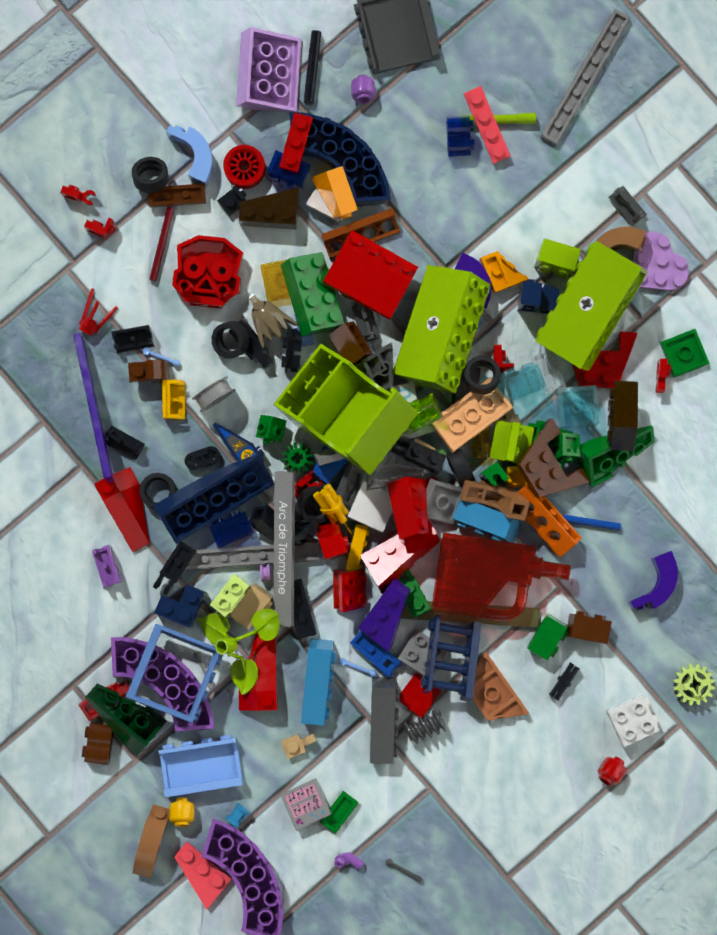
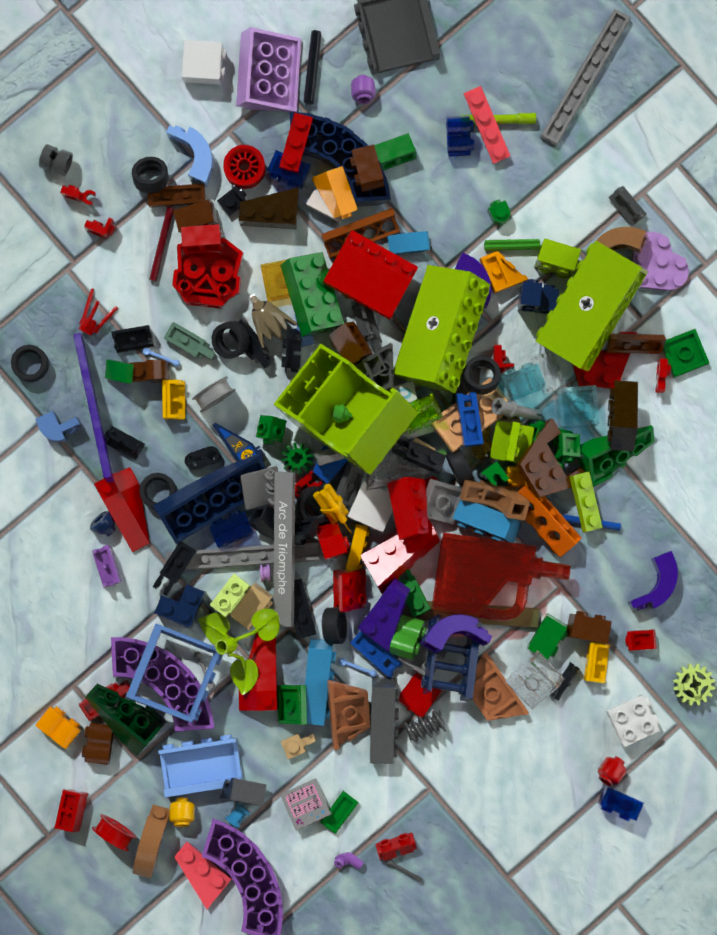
none -> black tyre [11,344,49,382]
none -> medium blue brick [35,411,82,442]
none -> light orange brick [35,706,82,749]
none -> dark grey wheel [39,144,73,176]
none -> red hinge [54,789,88,833]
none -> dark blue brick [90,511,116,537]
none -> red wheel [92,814,137,851]
none -> green tile [105,359,134,383]
none -> sand green hinge [164,322,216,360]
none -> reddish brown brick [173,199,219,233]
none -> white brick [181,40,226,85]
none -> red hinge [181,224,222,254]
none -> black hinge [220,778,266,806]
none -> light grey hinge [240,466,278,510]
none -> green tile [277,685,307,725]
none -> black tyre [322,607,347,644]
none -> nougat wing [327,680,370,750]
none -> bright green plate [332,404,352,424]
none -> reddish brown brick [349,144,384,192]
none -> green hinge [374,133,417,171]
none -> red hinge [375,833,417,861]
none -> dark azure slope [388,231,430,255]
none -> bright green brick [390,615,427,660]
none -> dark purple arch [420,615,492,654]
none -> blue plate [456,392,484,447]
none -> bright green axle [484,239,540,251]
none -> green plate [487,199,510,225]
none -> light grey pin [492,398,543,421]
none -> clear brick [505,650,565,710]
none -> lime plate [569,472,603,533]
none -> yellow hinge [584,642,610,683]
none -> clear blue brick [597,785,644,821]
none -> reddish brown plate [605,334,666,354]
none -> red bracket [625,629,657,651]

